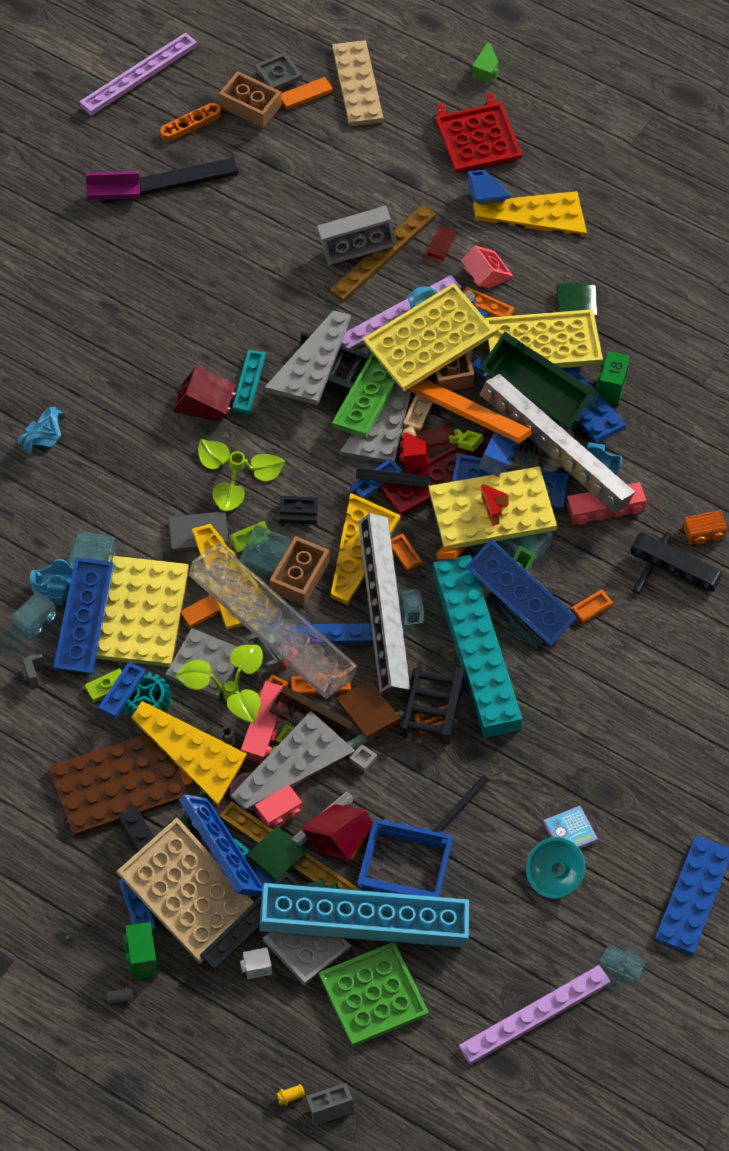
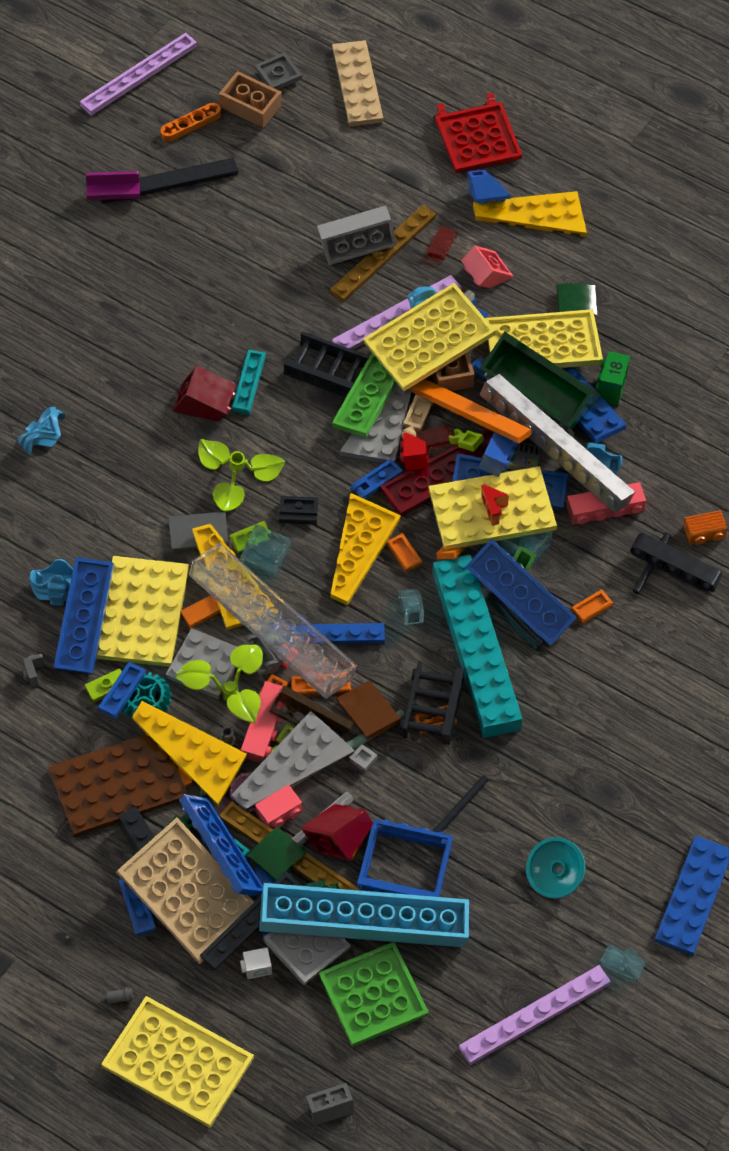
clear light blue brick [11,591,56,639] -> none
clear light blue brick [68,530,117,568] -> none
green brick [123,922,158,981] -> none
light grey wing [265,311,351,405] -> none
medium nougat brick [270,536,330,606] -> none
yellow pin [276,1084,305,1106] -> none
orange tile [281,77,333,110] -> none
black axle [356,468,430,487] -> none
brick [358,513,410,698] -> none
orange tile [463,287,515,318] -> none
bright green slope [472,43,500,84] -> none
medium azure tile [544,806,598,849] -> none
none -> light yellow plate [101,996,254,1128]

